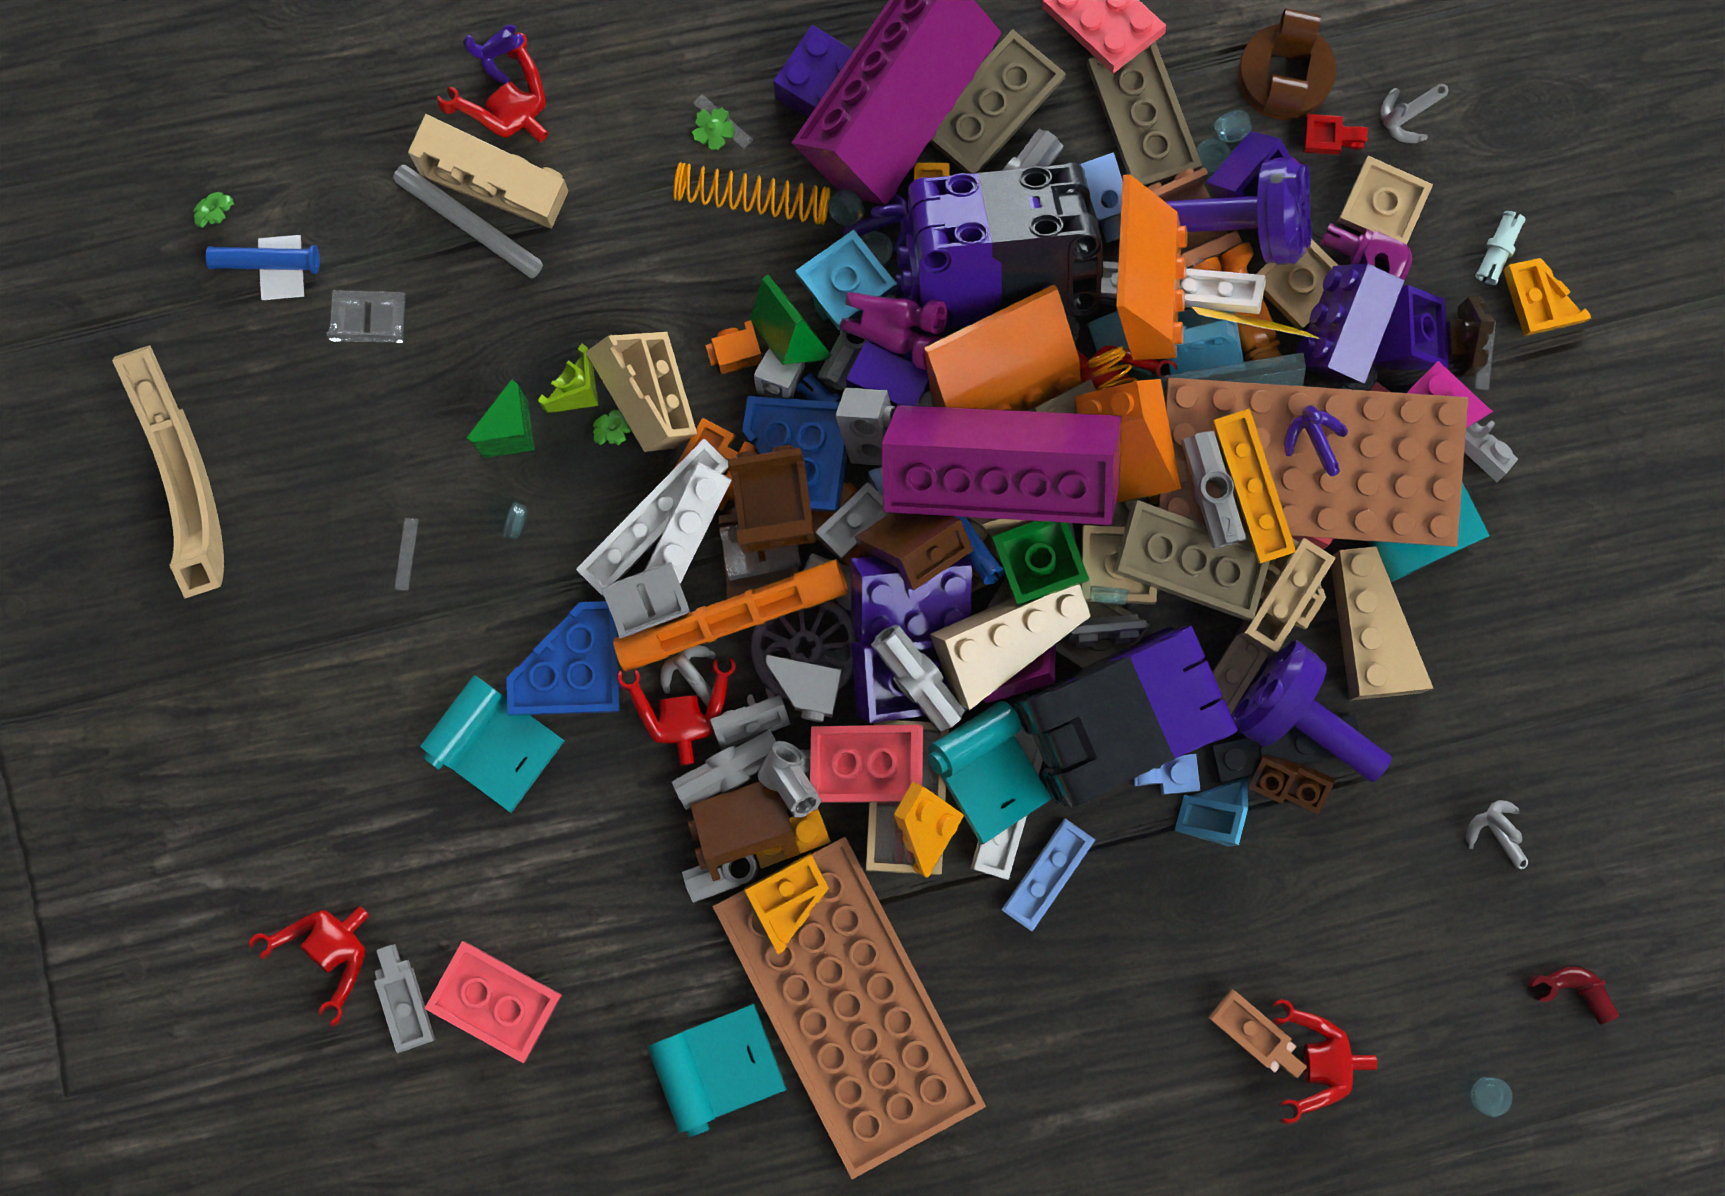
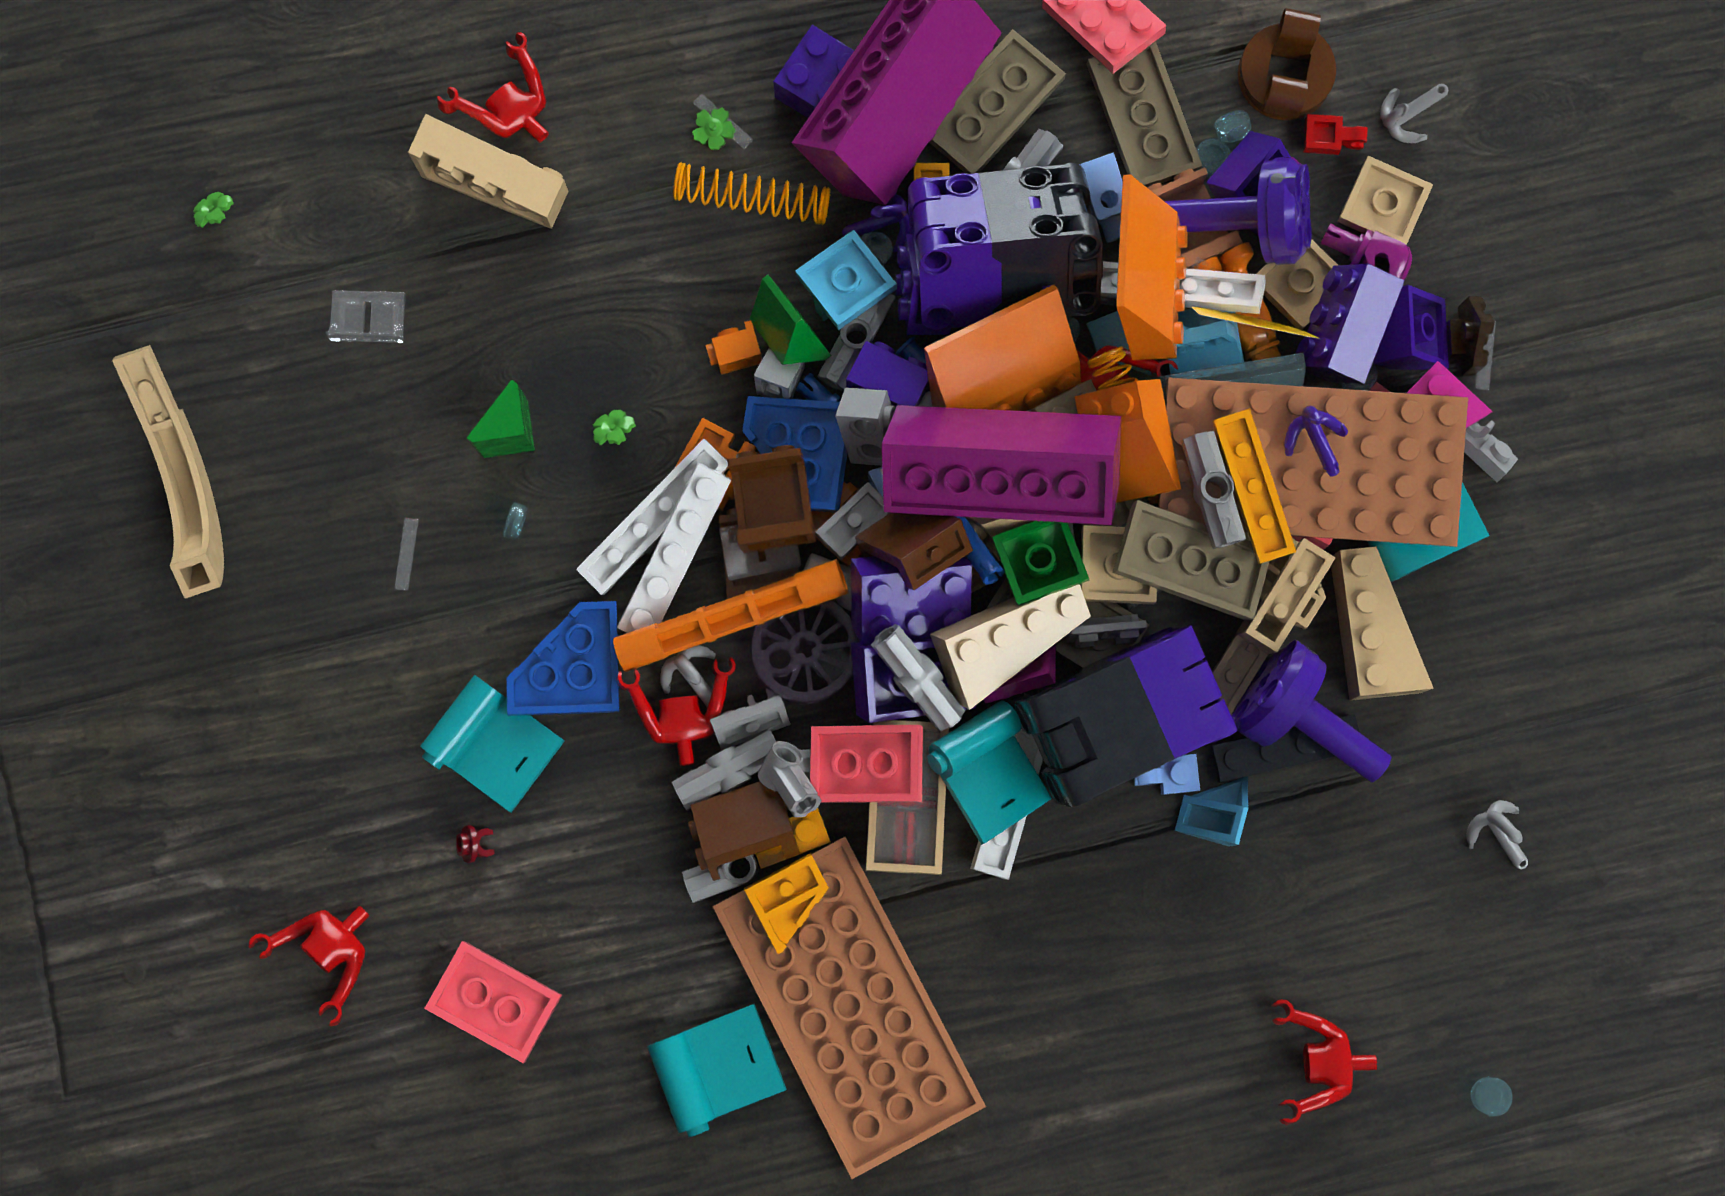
blue pin [205,245,320,274] -> none
white sticker [258,235,304,300] -> none
light grey hinge [374,944,436,1053] -> none
light grey axle [393,165,543,278] -> none
dark purple piece [463,25,524,83] -> none
lime slope [538,344,599,413] -> none
tan wedge [585,332,697,452] -> none
light grey piece [601,562,690,639] -> none
light grey slope [766,655,841,722] -> none
clear light blue tile [828,189,864,226] -> none
magenta piece [839,292,947,370] -> none
light orange wing [894,781,964,878] -> none
light blue tile [1001,818,1095,932] -> none
clear light blue tile [1089,586,1128,605] -> none
nougat hinge [1208,989,1307,1079] -> none
reddish brown slope [1248,755,1335,815] -> none
light aqua pin [1475,211,1526,285] -> none
light orange wing [1503,258,1591,336] -> none
dark red piece [1527,967,1619,1025] -> none
none -> dark red plate [456,825,495,863]

